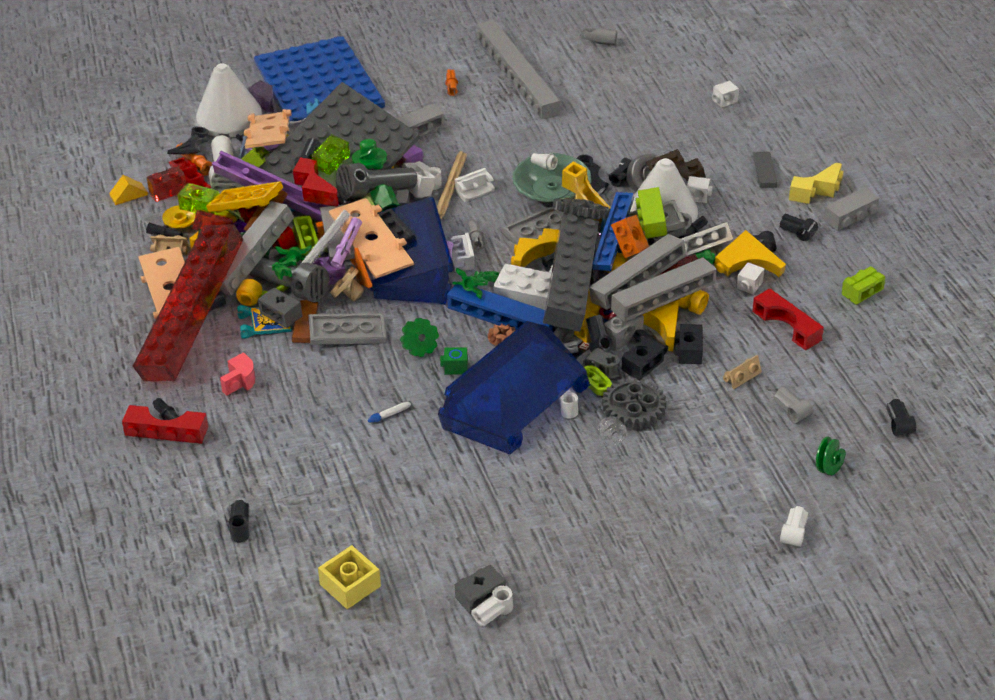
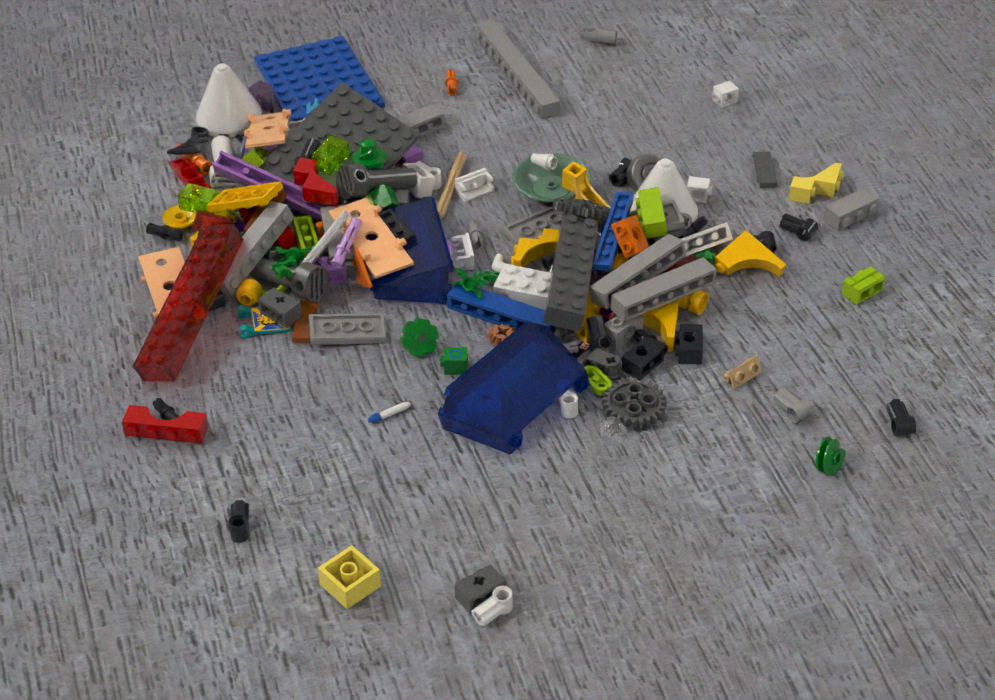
yellow slope [109,175,148,205] -> none
clear red brick [146,166,187,202] -> none
tan hinge [150,235,189,255] -> none
coral brick [220,352,256,396] -> none
tan plate [330,266,364,301] -> none
black piece [577,154,609,195] -> none
dark brown arch [646,149,706,183] -> none
white brick [737,262,764,294] -> none
red arch [752,288,824,351] -> none
white piece [780,506,808,547] -> none
none -> white arm [492,254,505,273]

